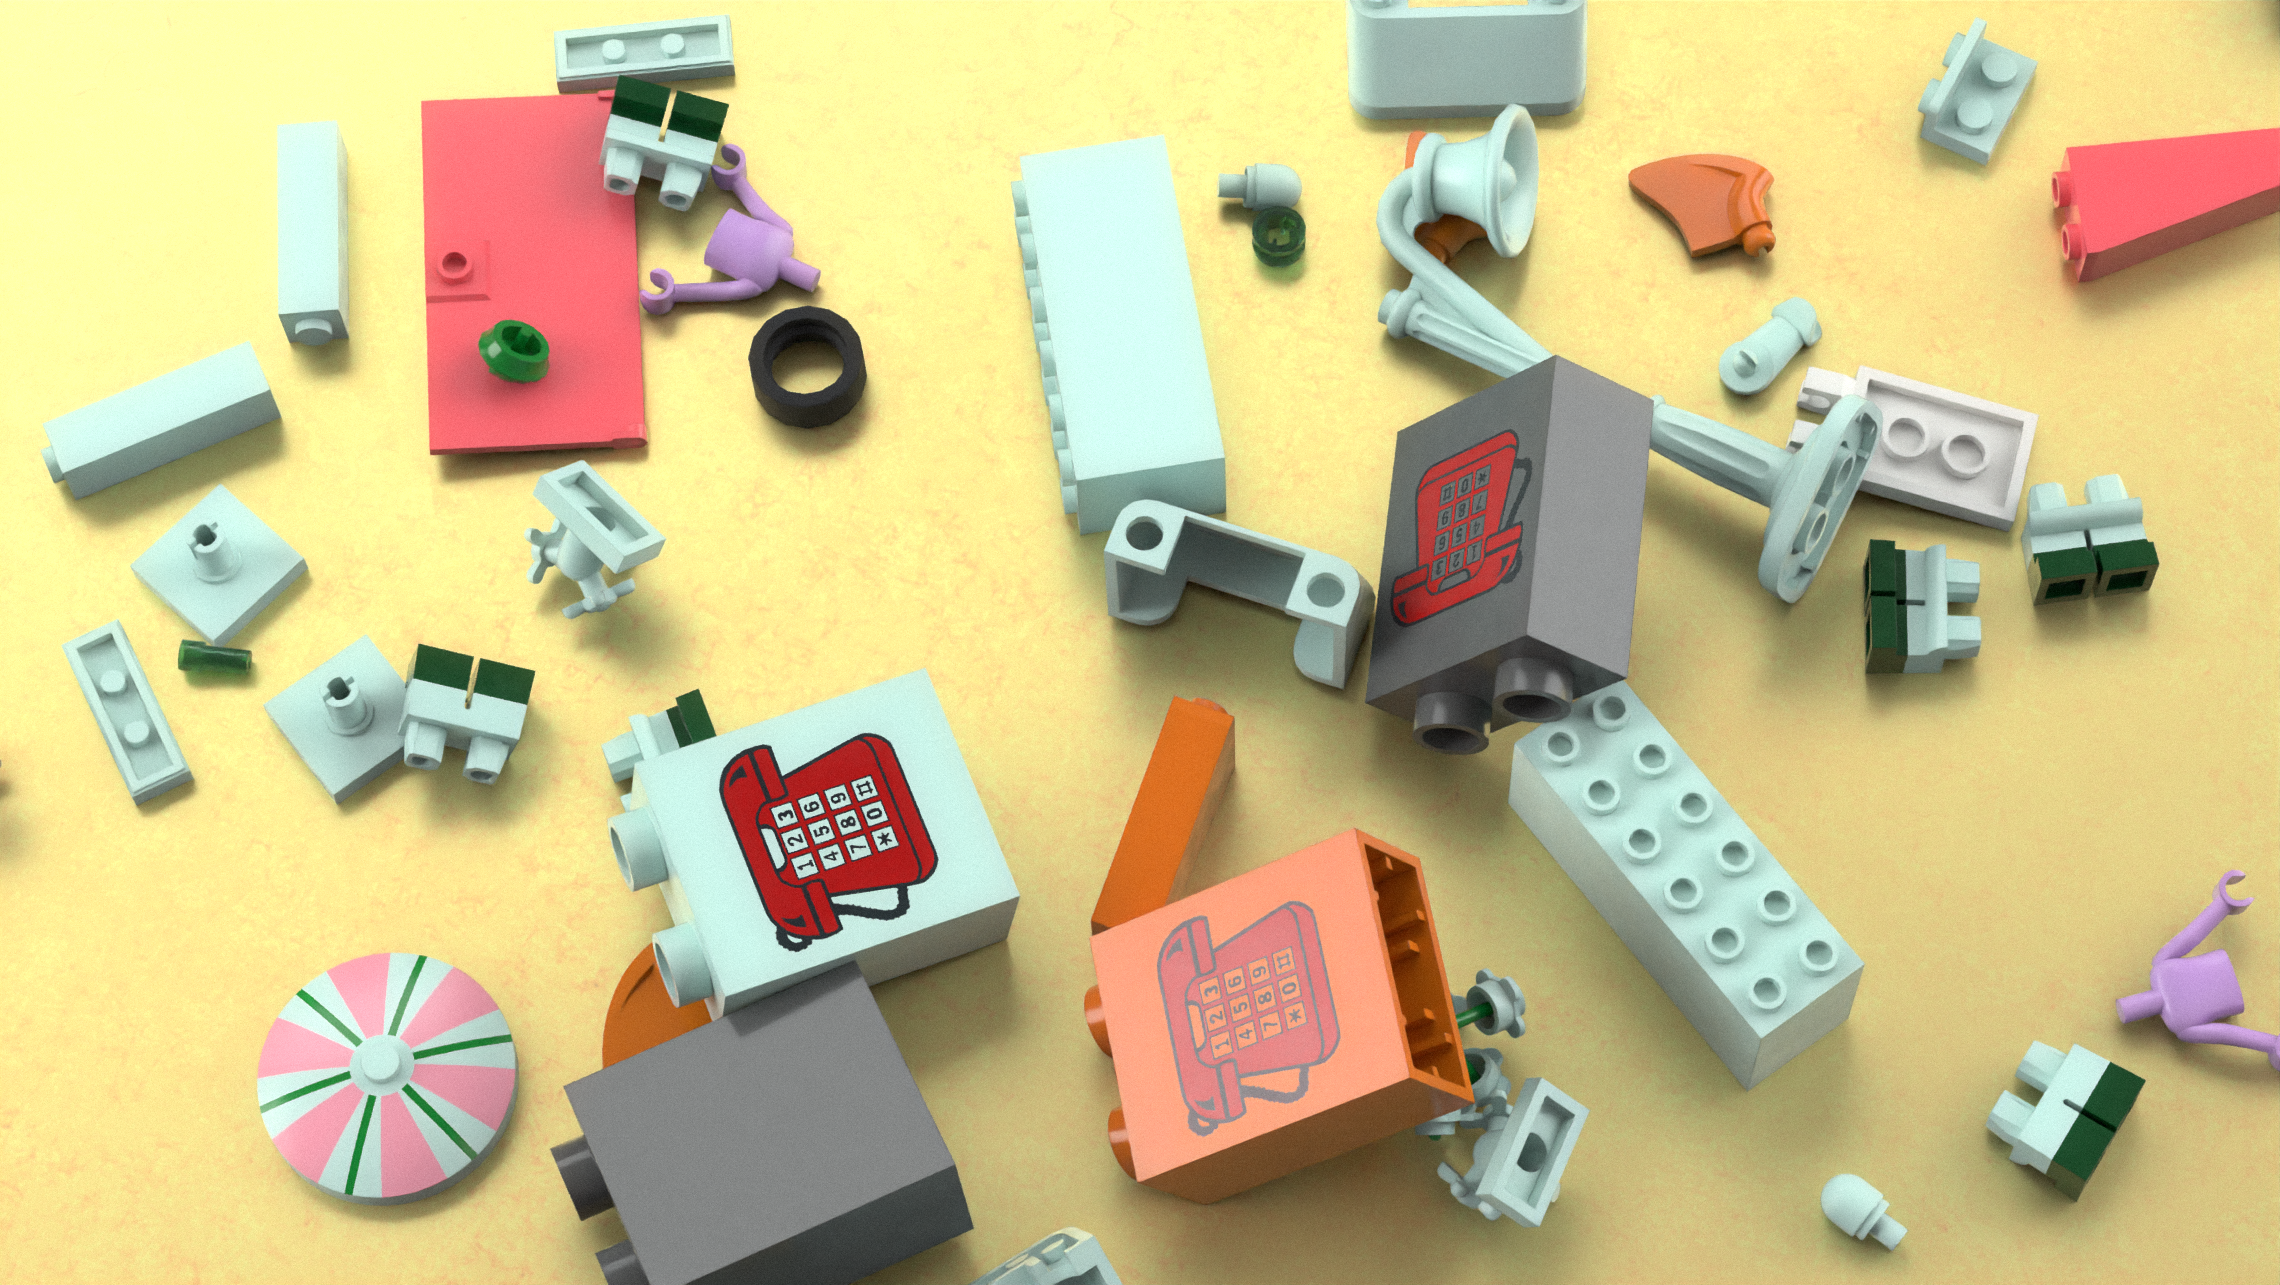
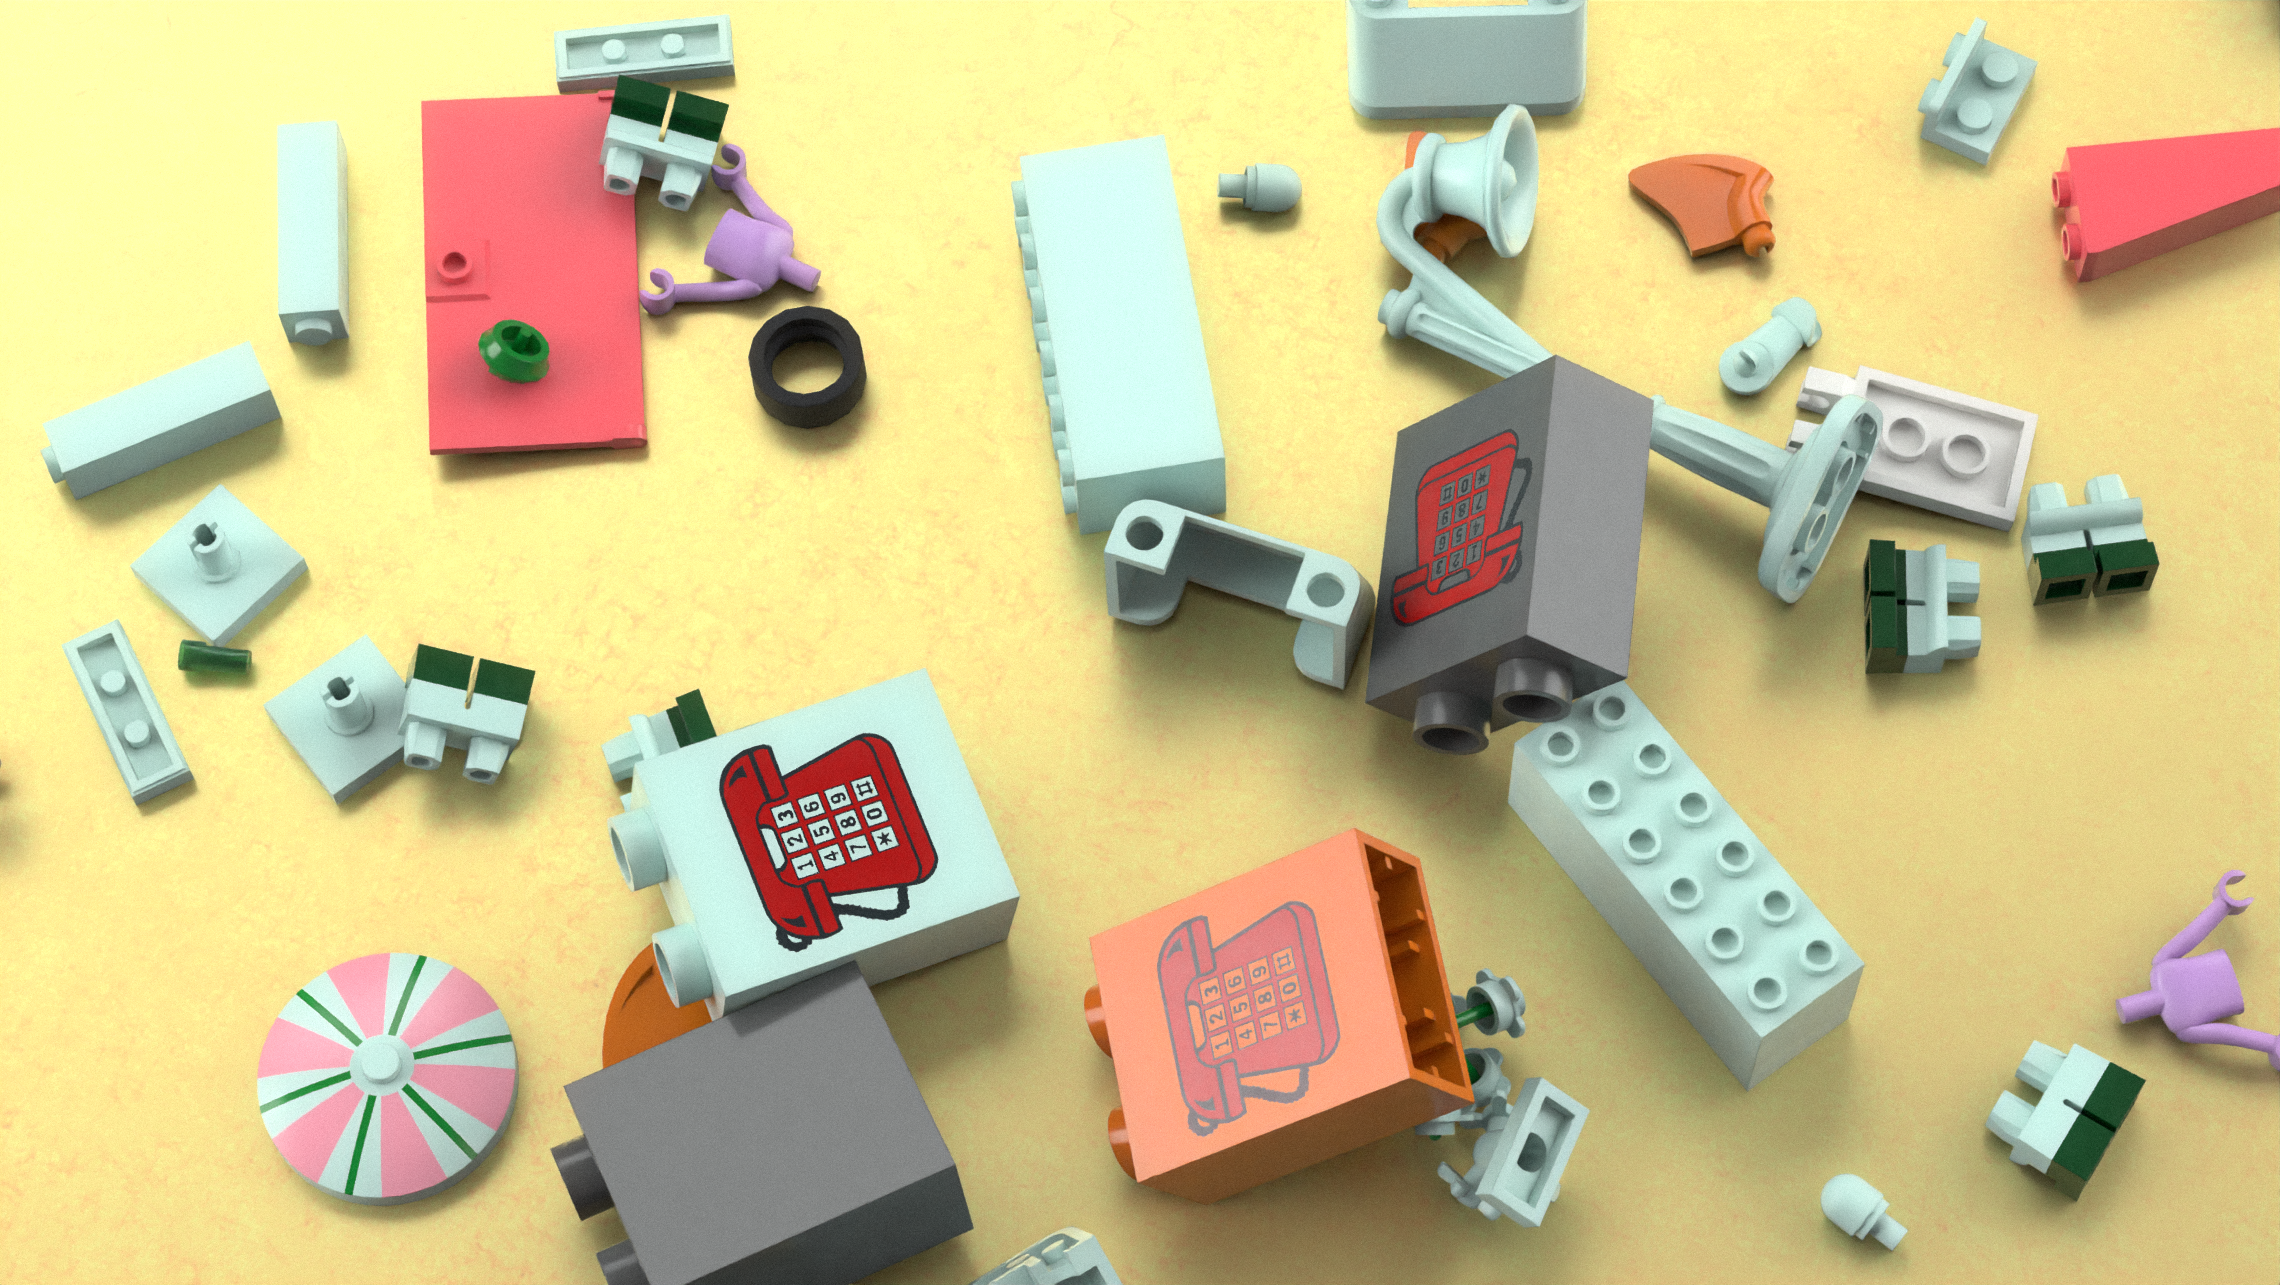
light aqua piece [524,460,666,619] -> none
orange slope [1091,695,1235,936] -> none
clear green bush [1252,206,1306,268] -> none

